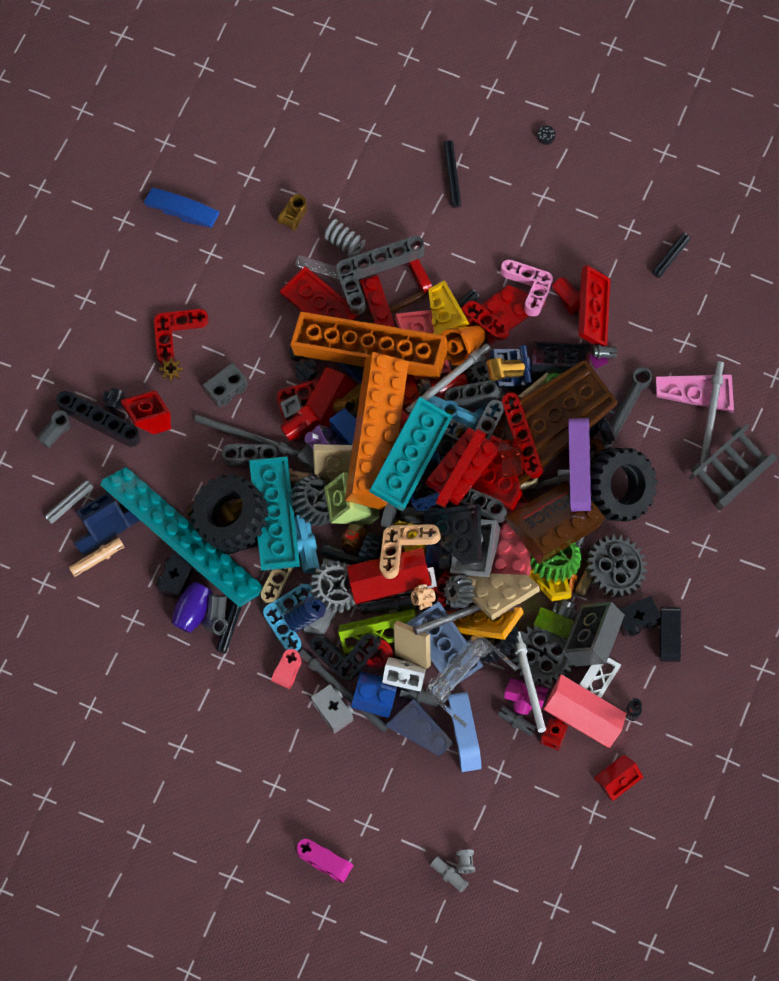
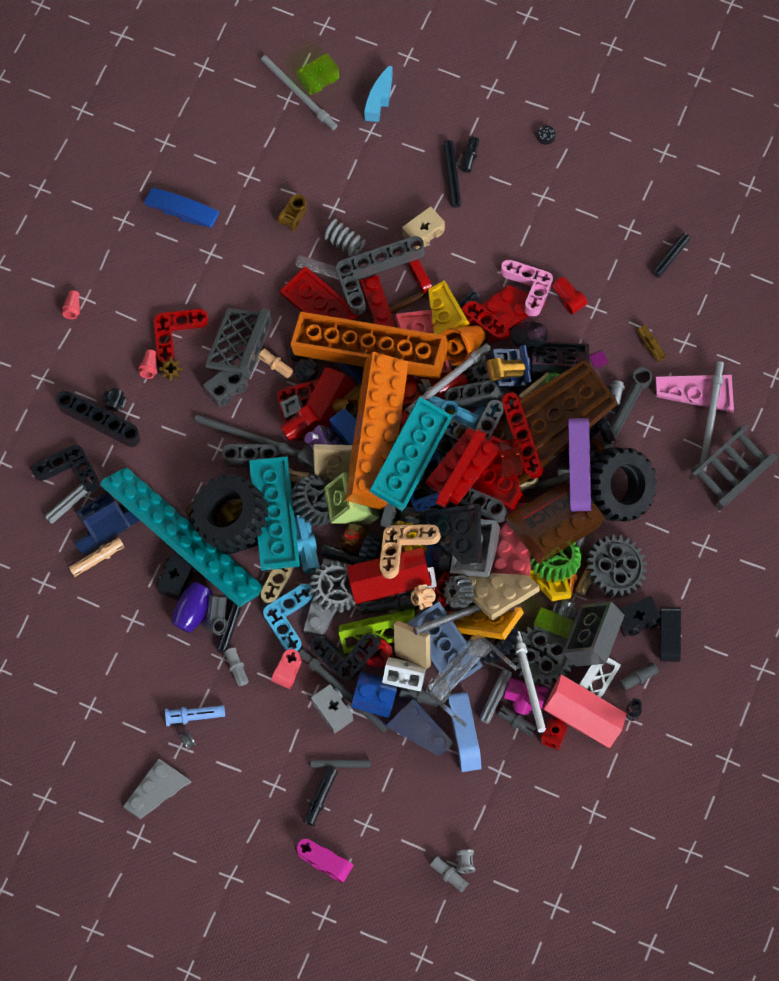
dark grey piece [36,411,71,449] -> none
red slope [121,390,171,435] -> none
dark blue piece [284,596,326,632] -> none
red plate [578,265,610,346] -> none
dark grey pin [592,344,617,359] -> none
red panel [594,755,644,801] -> none
none -> black beam [32,445,100,492]
none -> coral cone [61,290,80,319]
none -> light grey wing [123,759,192,819]
none -> coral cone [138,350,157,379]
none -> light blue pin [165,705,225,726]
none -> dark grey bush [179,730,196,750]
none -> dark grey fence [205,308,272,378]
none -> light grey axle [224,648,249,686]
none -> light nougat axle [258,349,293,378]
none -> light grey bar [261,55,338,130]
none -> clear neon green brick [297,53,340,95]
none -> black pin [302,767,338,826]
none -> dark grey bar [311,760,370,768]
none -> medium azure slope [364,66,393,122]
none -> tan brick [402,206,445,249]
none -> black axle [460,136,480,173]
none -> light grey axle [480,669,512,724]
none -> black tile [510,322,548,349]
none -> light grey pin [610,381,625,406]
none -> dark grey pin [619,662,659,691]
none -> pearl gold pin [637,325,667,362]

